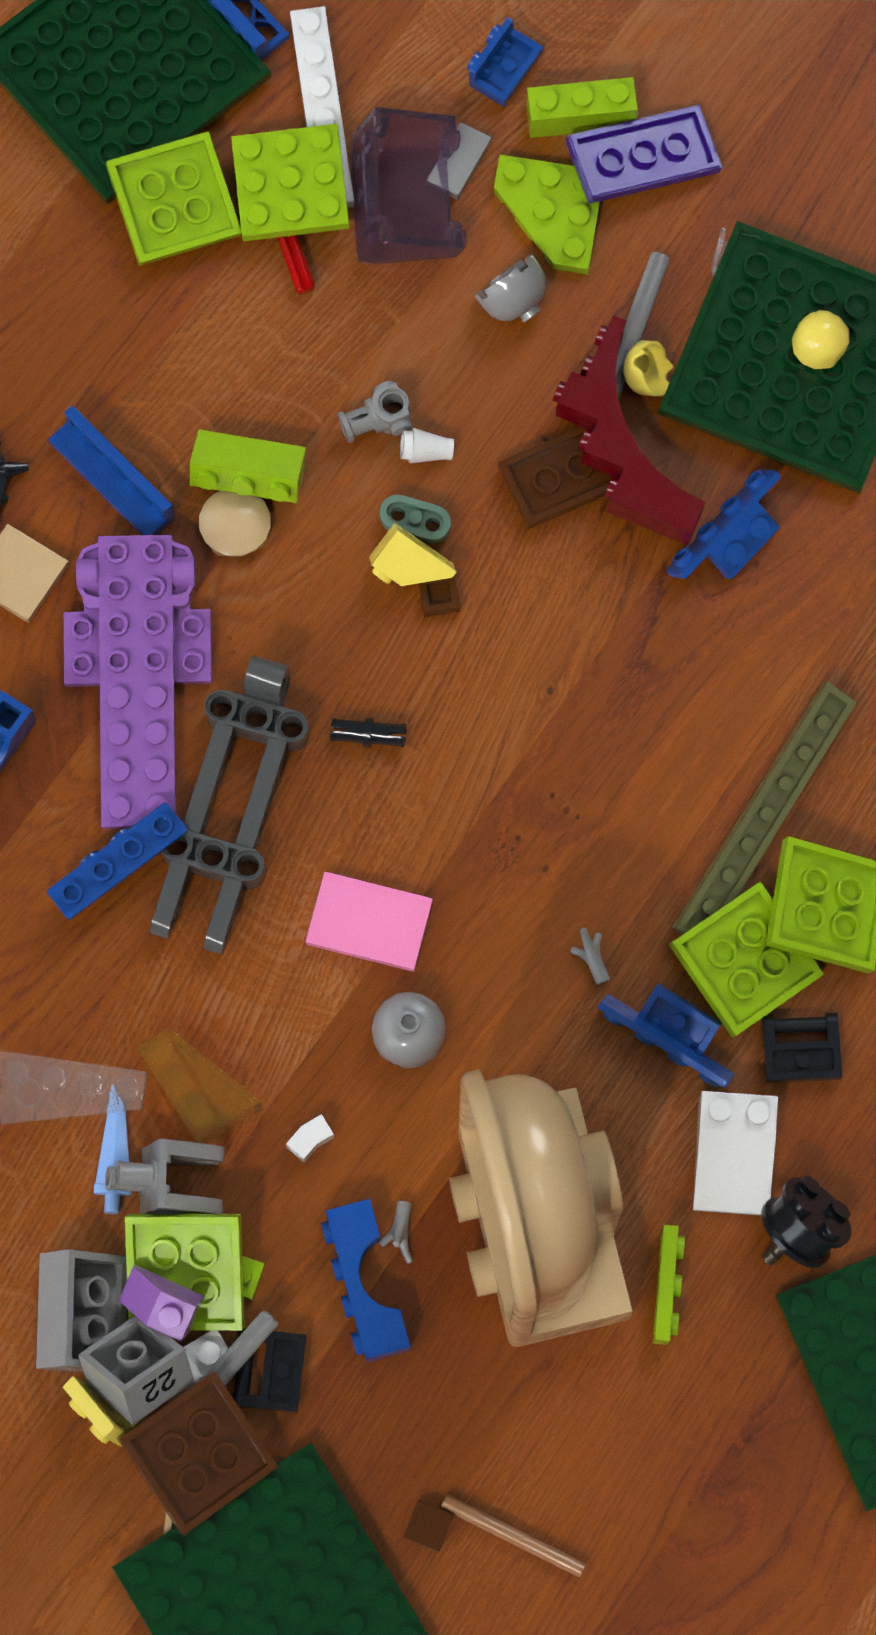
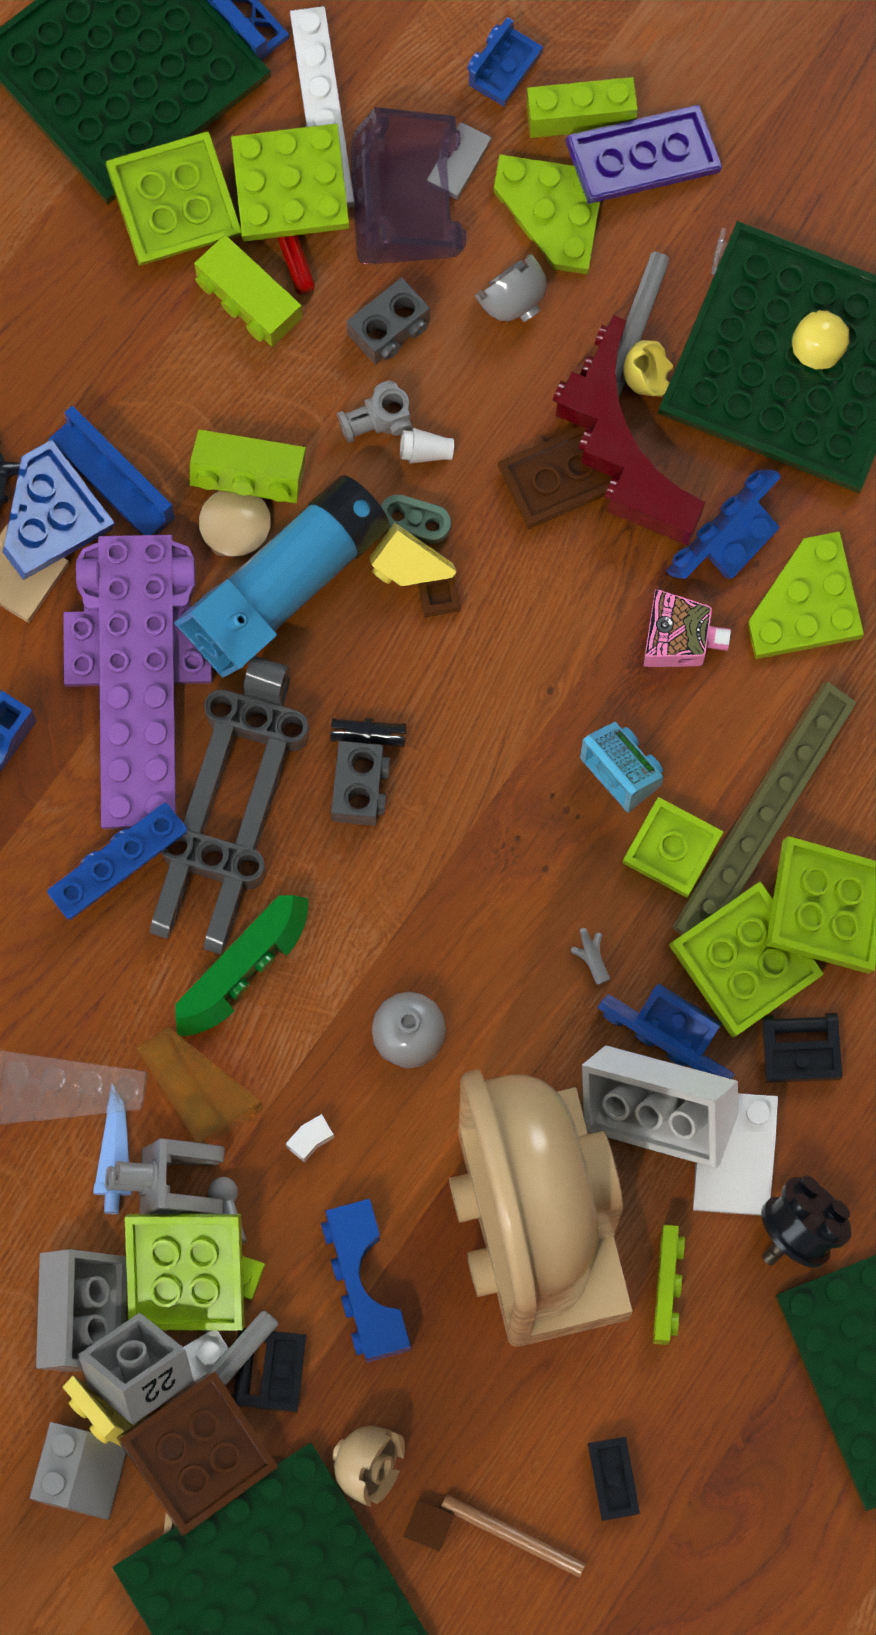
medium lavender slope [119,1265,205,1341] -> none
bright pink tile [305,872,433,972] -> none
light grey bar [379,1201,413,1264] -> none
none -> plate [2,440,115,580]
none -> light grey slope [30,1422,126,1520]
none -> dark azure piece [174,475,390,678]
none -> green brick [175,895,309,1037]
none -> lime brick [194,235,303,347]
none -> light grey bar [208,1177,247,1245]
none -> dark grey brick [331,741,390,826]
none -> tan cylinder [333,1426,405,1506]
none -> dark grey brick [347,277,430,365]
none -> medium azure slope [580,722,664,813]
none -> white slope [582,1045,738,1168]
none -> black plate [587,1437,640,1521]
none -> lime plate [622,797,724,898]
none -> torso [643,590,731,667]
none -> lime plate [748,532,864,659]

